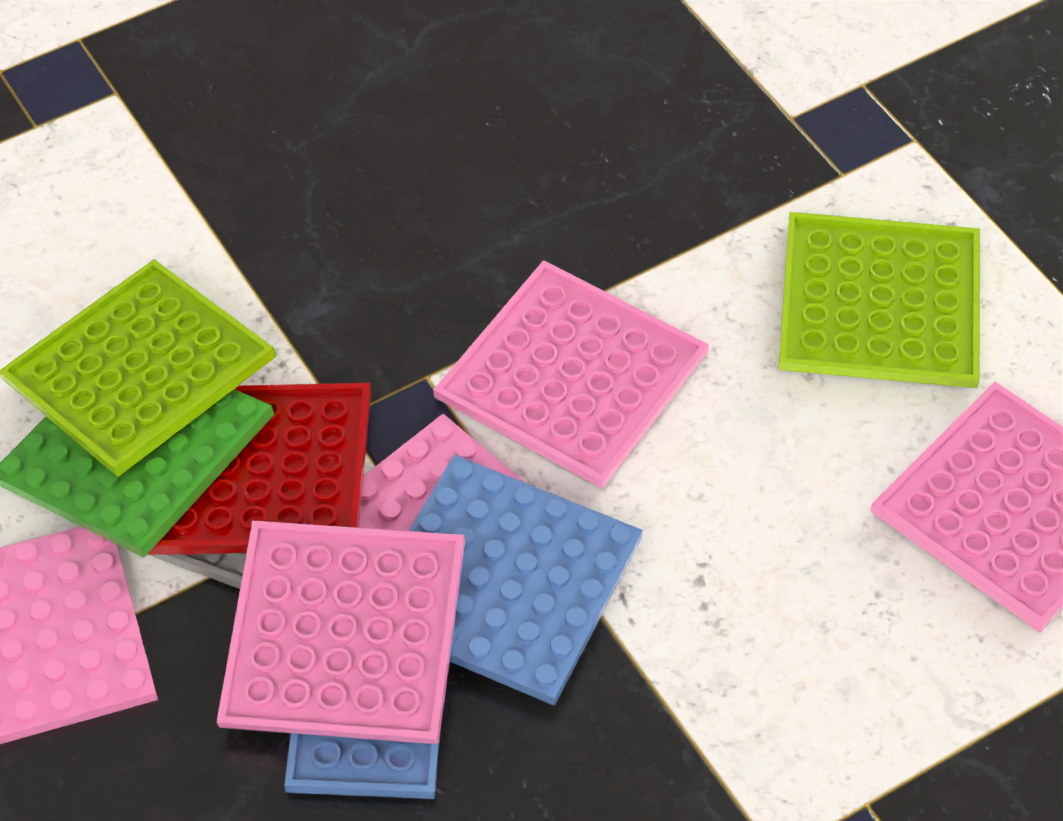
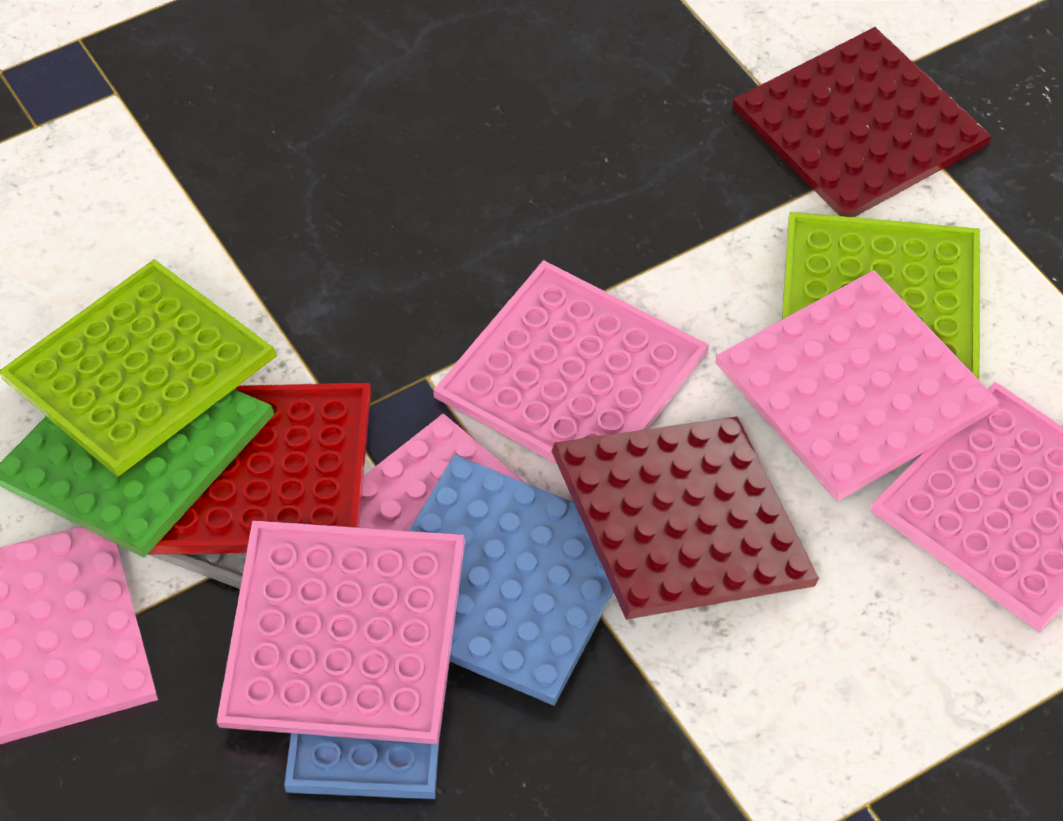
none -> dark red plate [551,416,819,620]
none -> bright pink plate [715,270,999,502]
none -> dark red plate [732,27,991,217]

